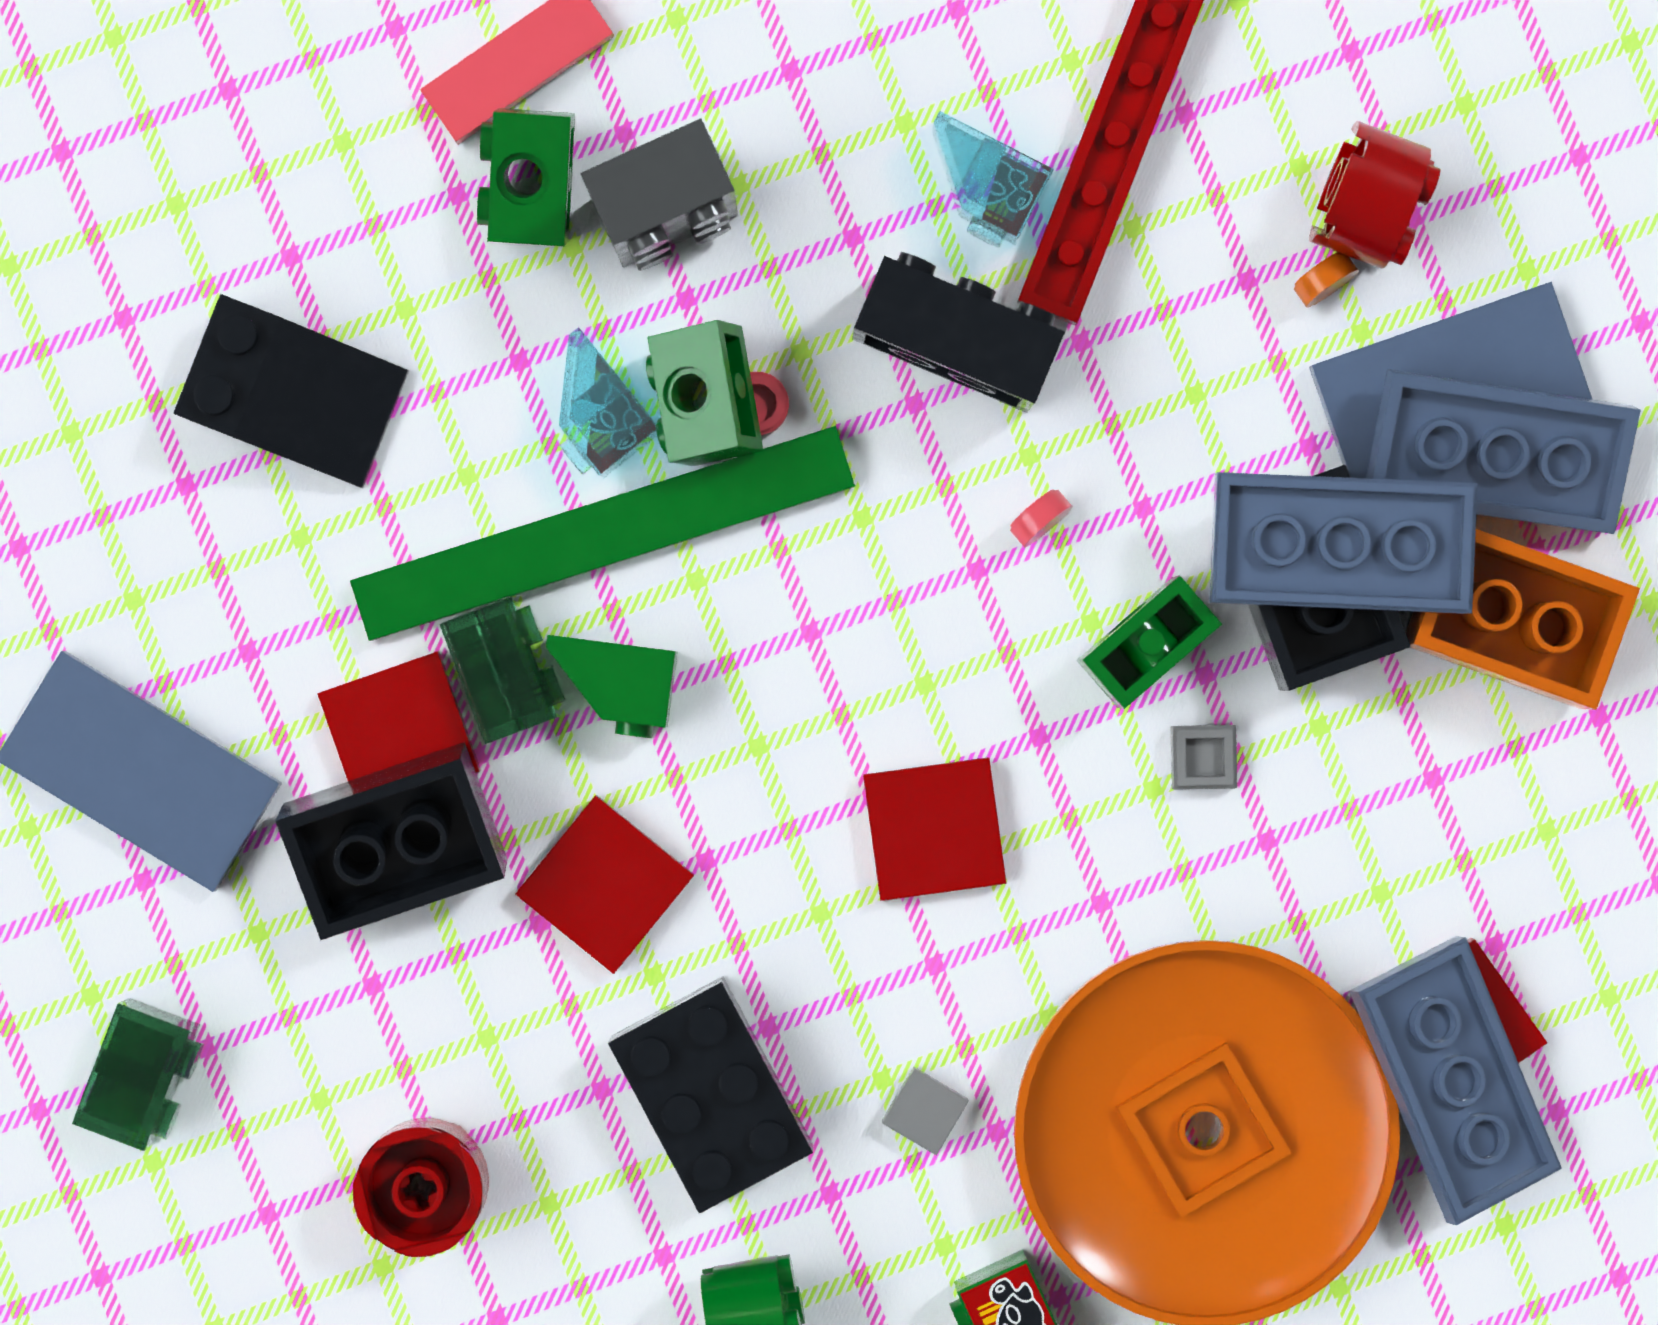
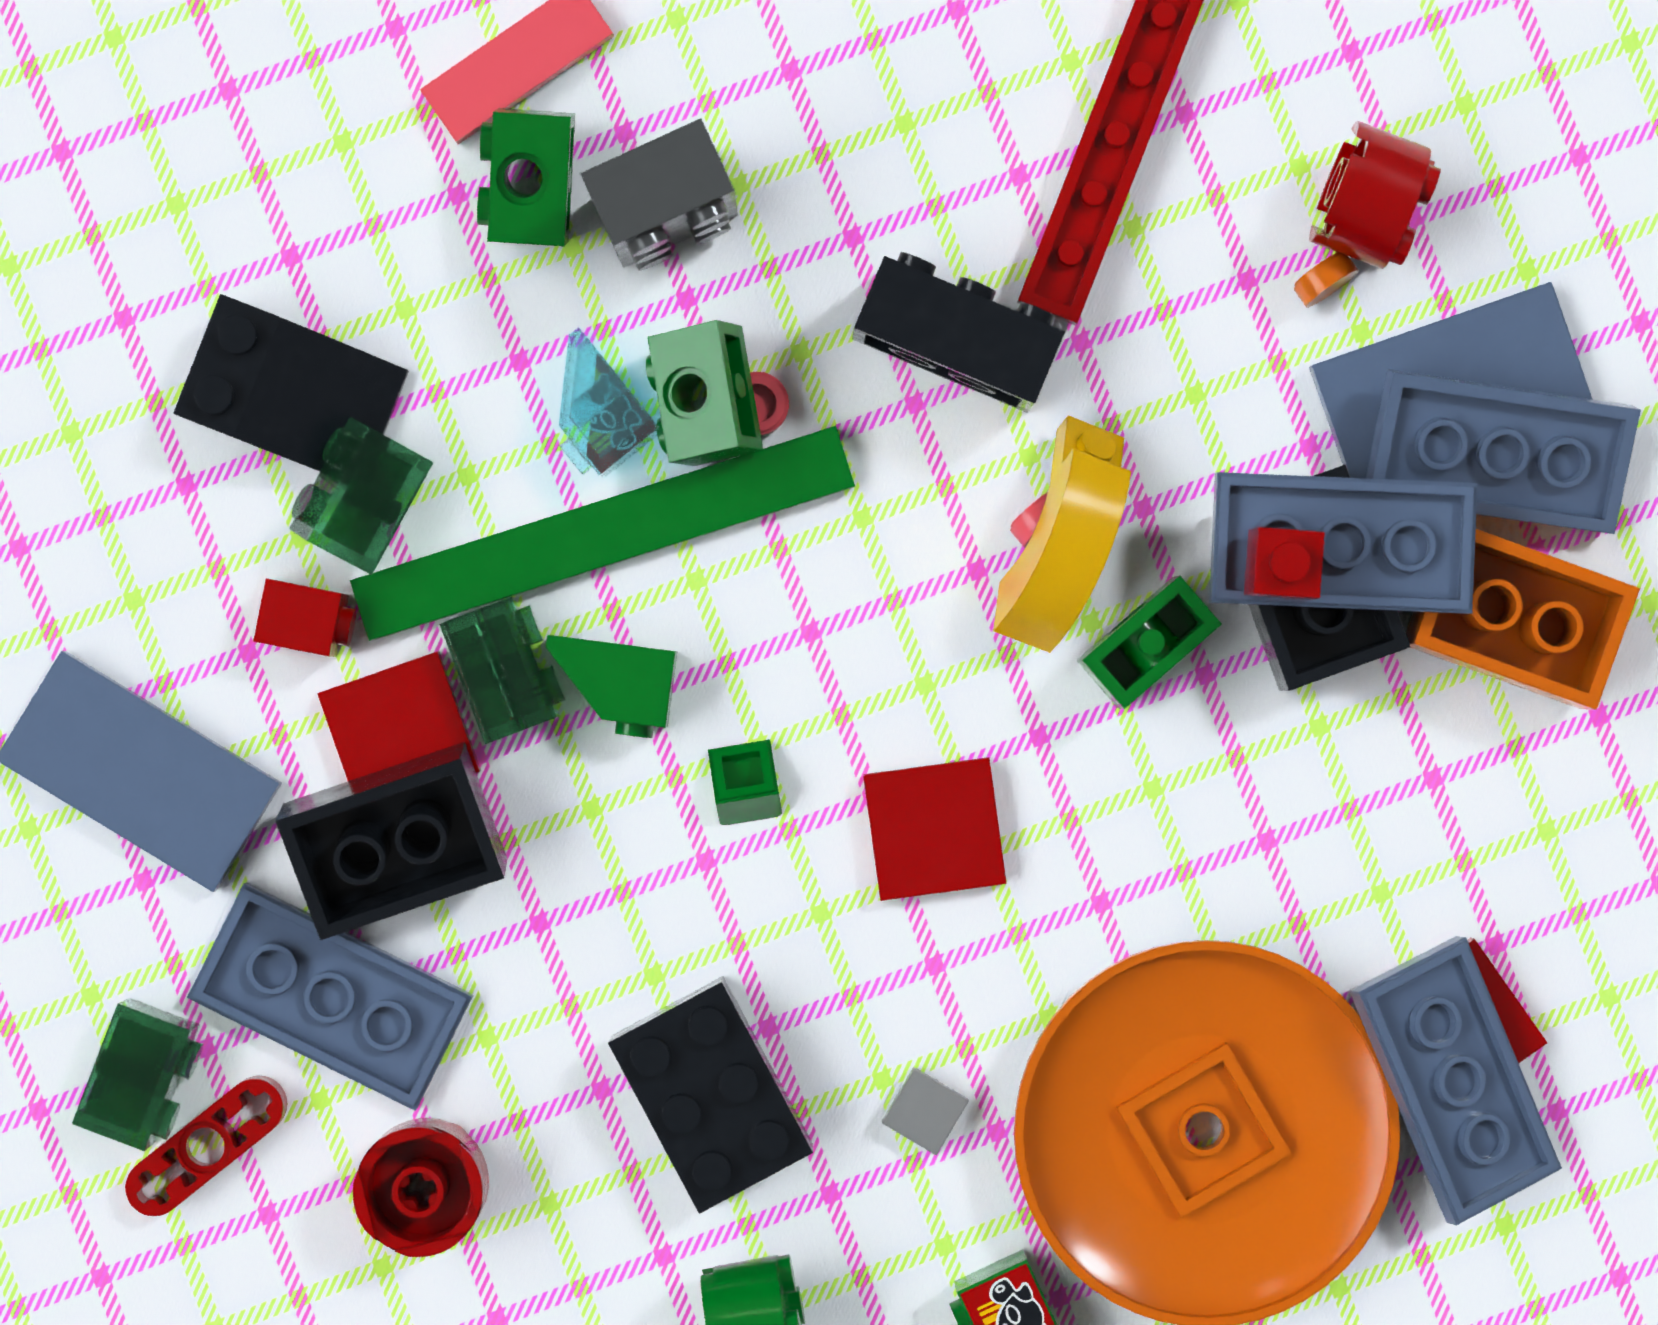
red tile [515,794,695,974] -> none
clear light blue slope [932,111,1054,248] -> none
light grey tile [1170,725,1237,790] -> none
none -> red beam [125,1075,288,1216]
none -> sand blue tile [187,882,474,1111]
none -> red brick [253,578,356,657]
none -> clear green brick [289,417,434,575]
none -> green slope [708,739,782,825]
none -> yellow arch [993,415,1131,653]
none -> red brick [1244,527,1325,600]

